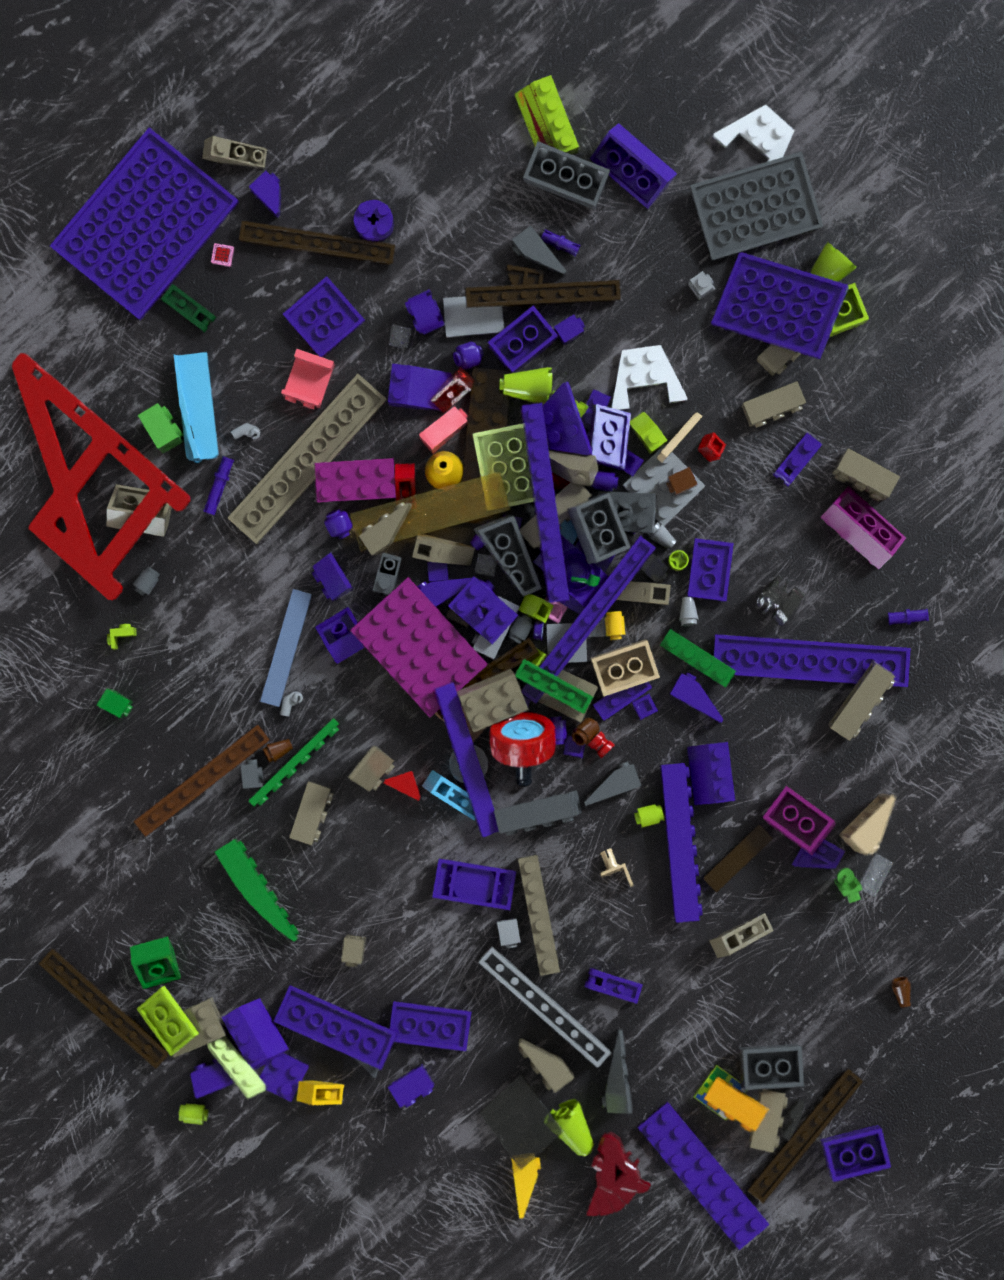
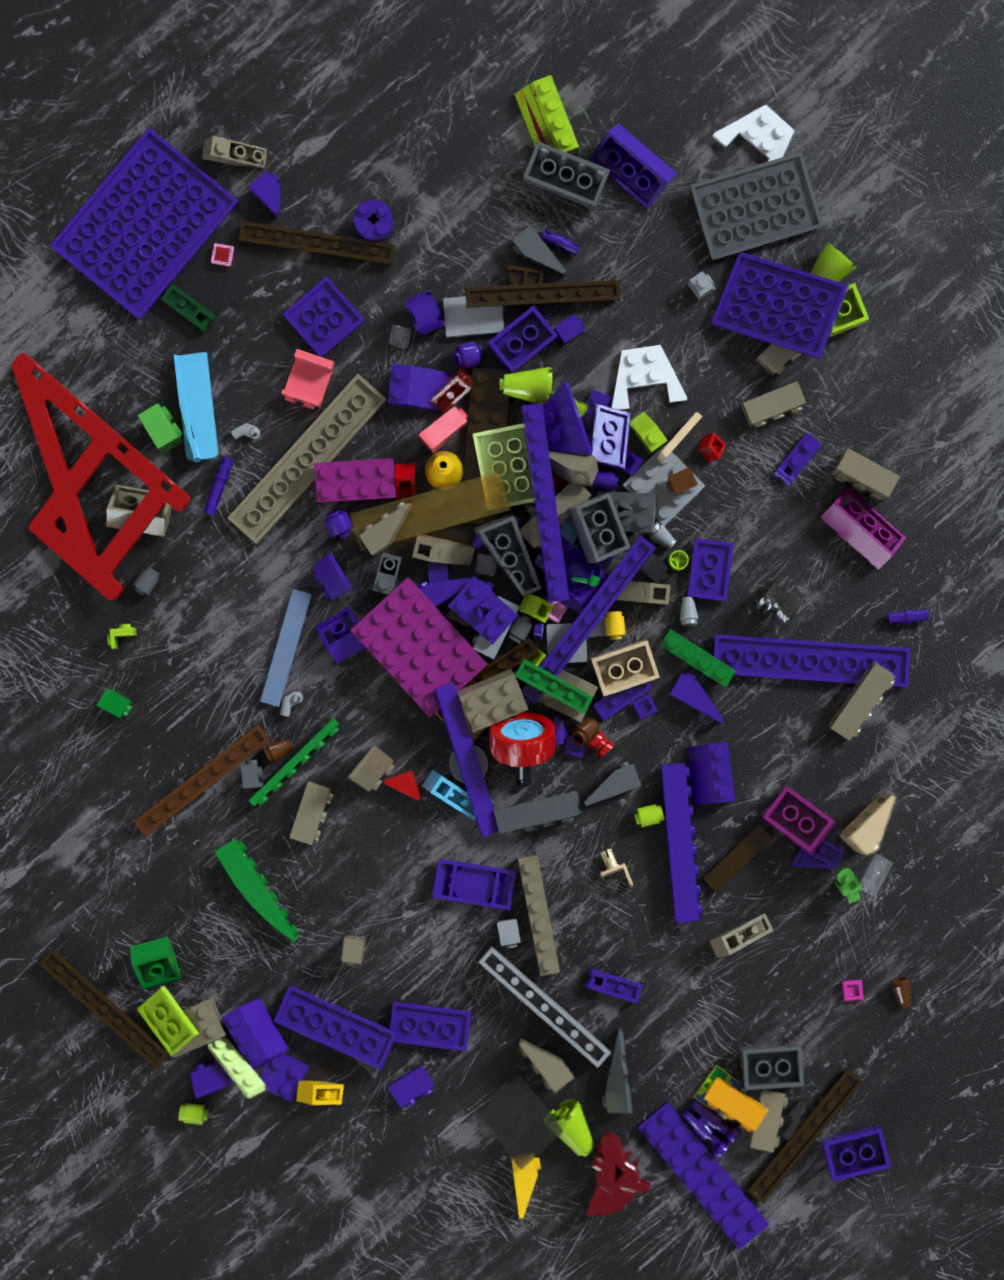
none -> dark purple piece [682,1100,742,1158]
none -> dark pink tile [841,979,864,1001]

